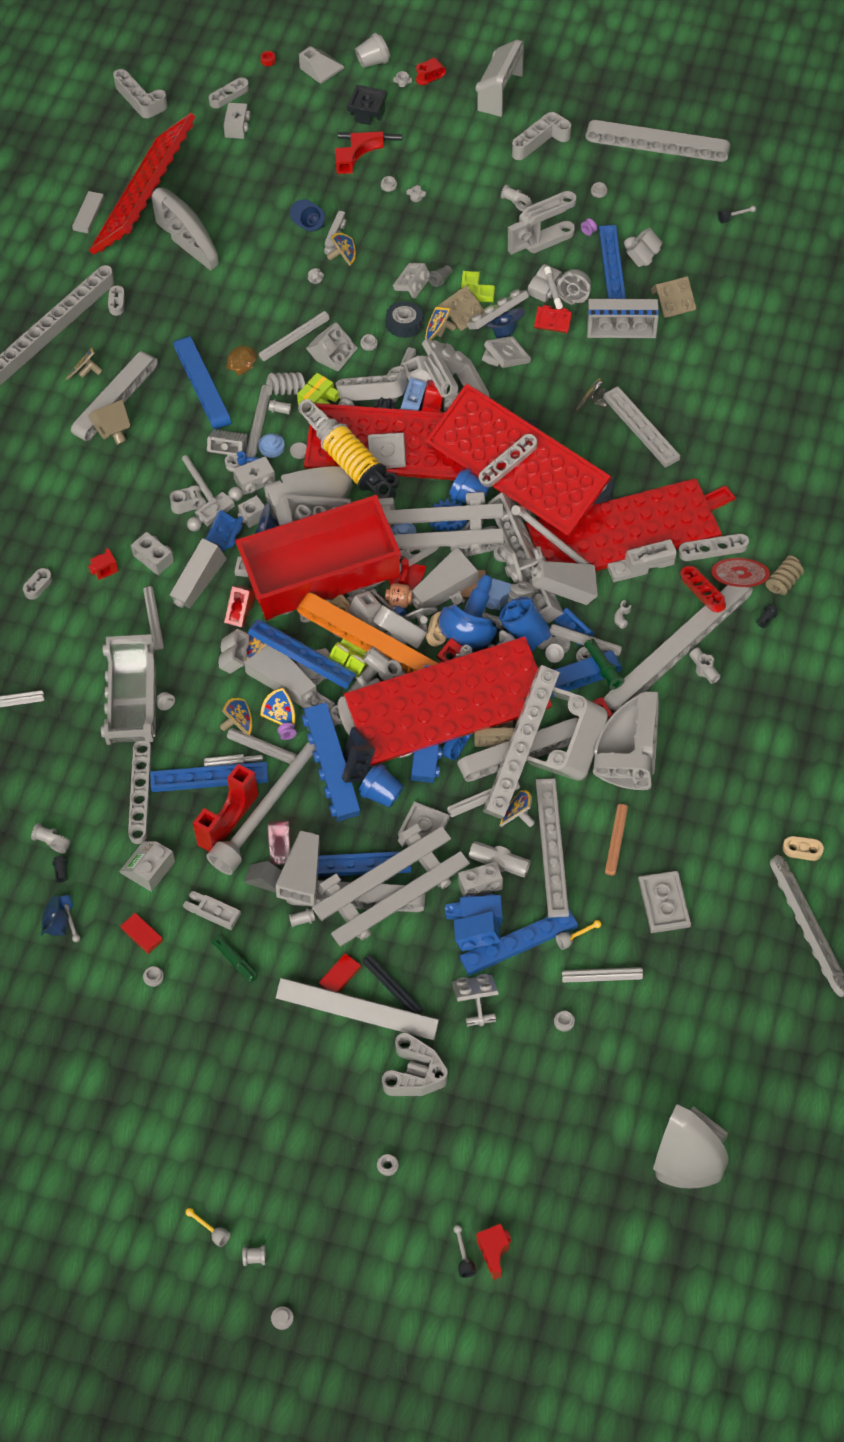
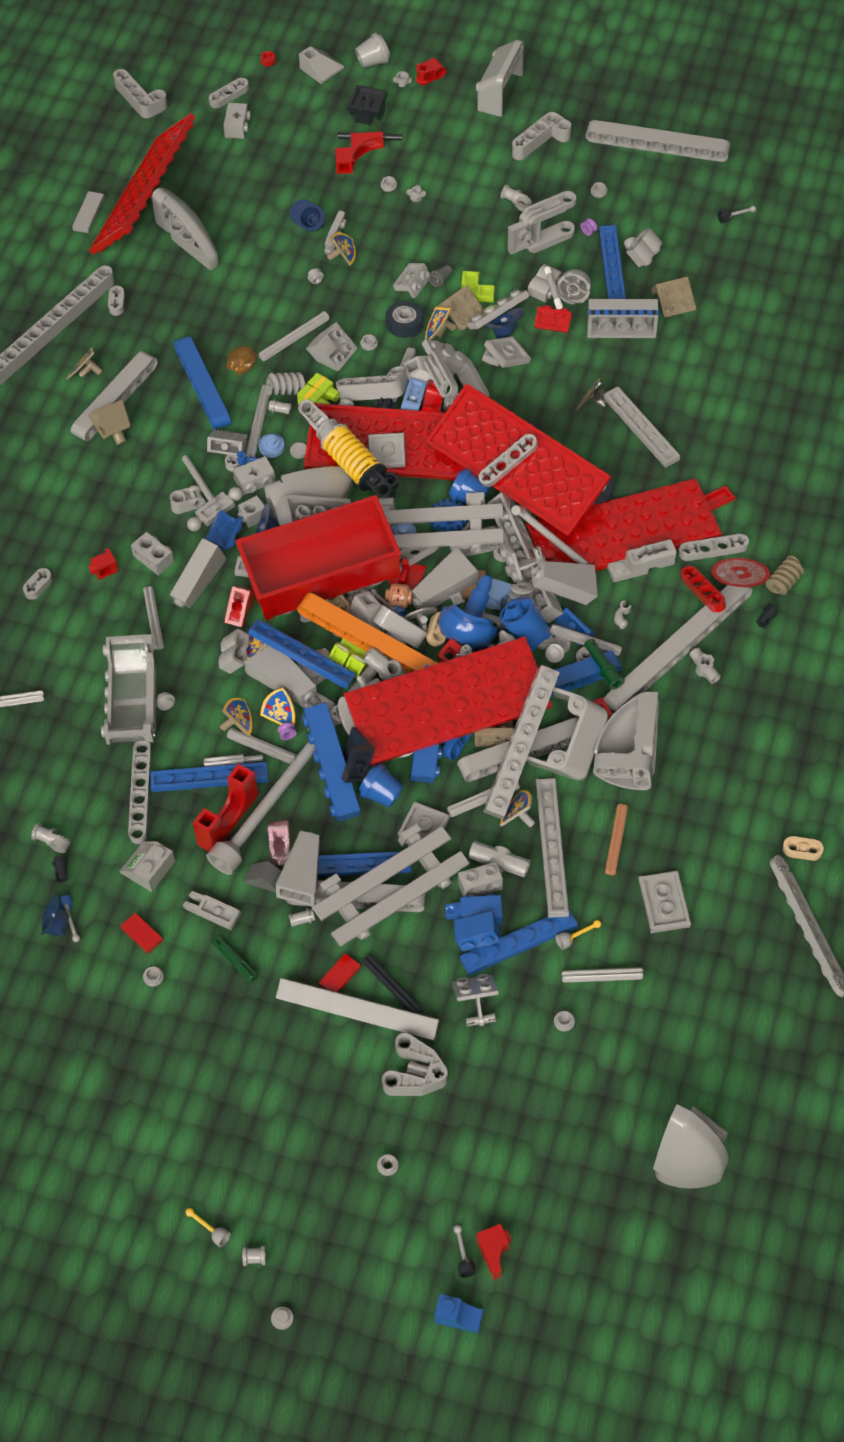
none -> blue arch [434,1294,483,1334]

